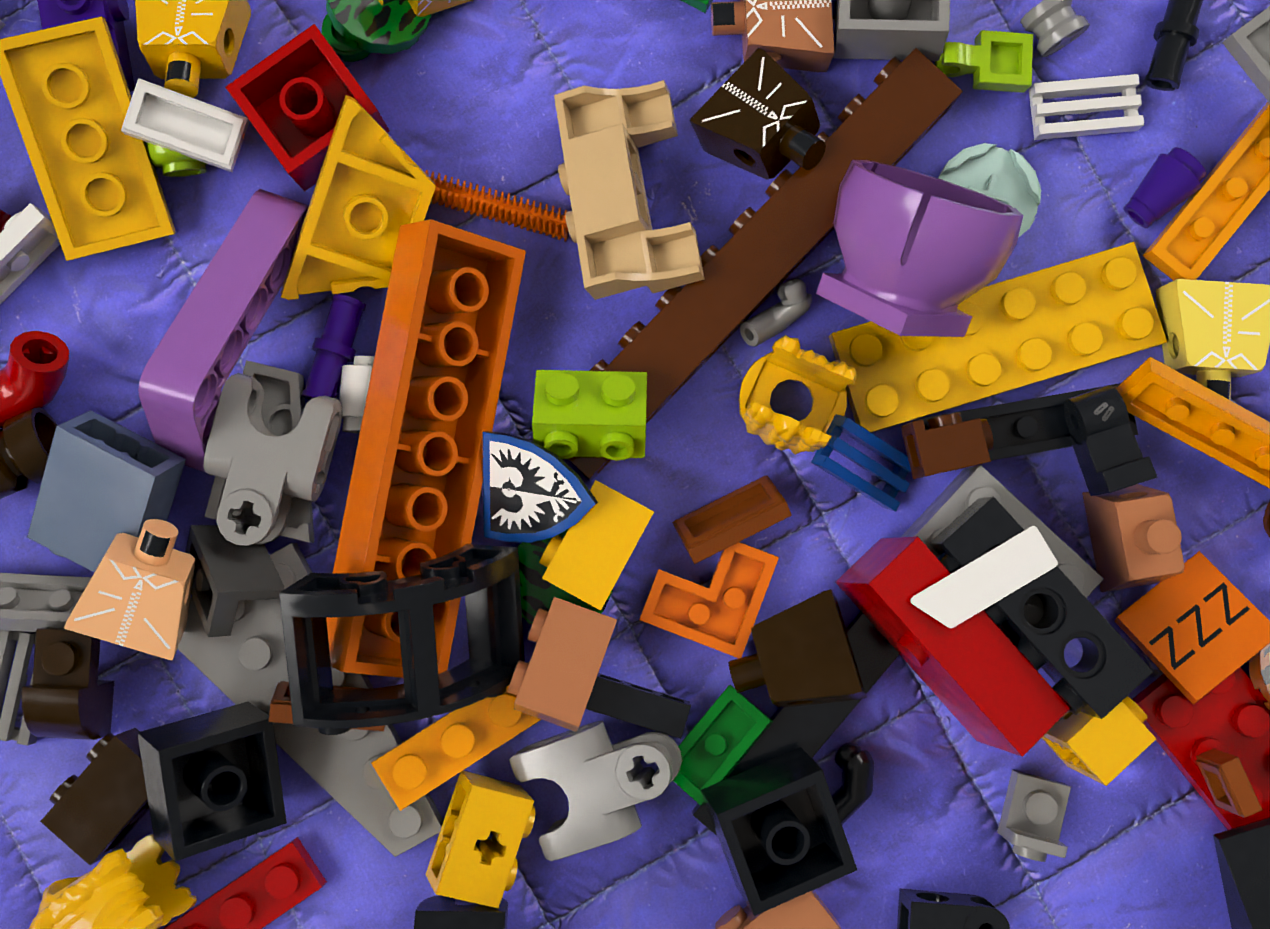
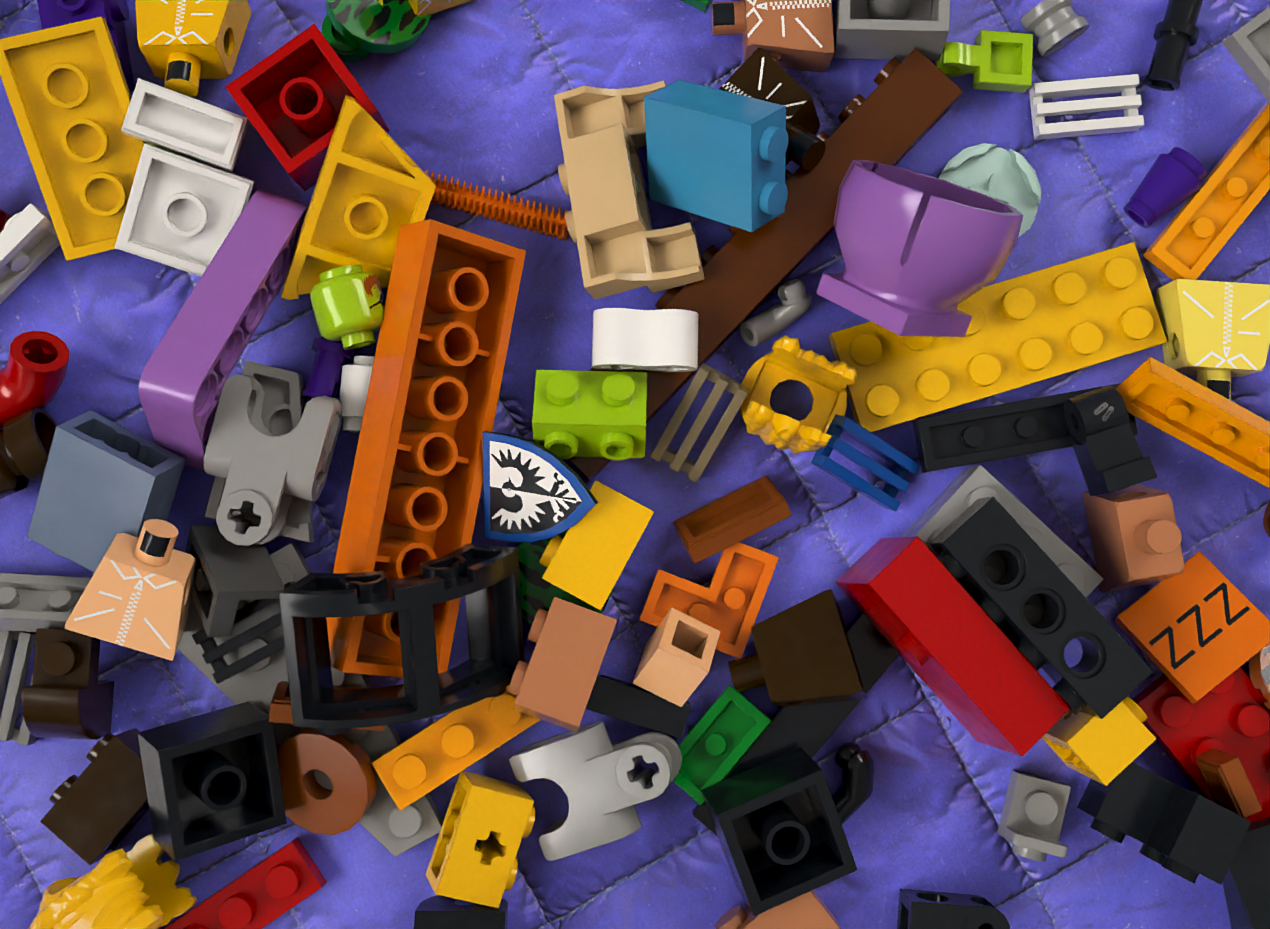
reddish brown brick [901,412,993,479] -> none
white sticker [910,526,1058,629] -> none
none -> white tile [115,143,255,276]
none -> black tile [192,581,295,684]
none -> dark orange tile [277,727,377,835]
none -> lime head [310,265,385,350]
none -> white axle [592,308,699,372]
none -> light nougat brick [633,607,721,707]
none -> dark azure brick [644,80,788,232]
none -> dark tan tile [650,363,750,483]
none -> black brick [1077,762,1251,885]

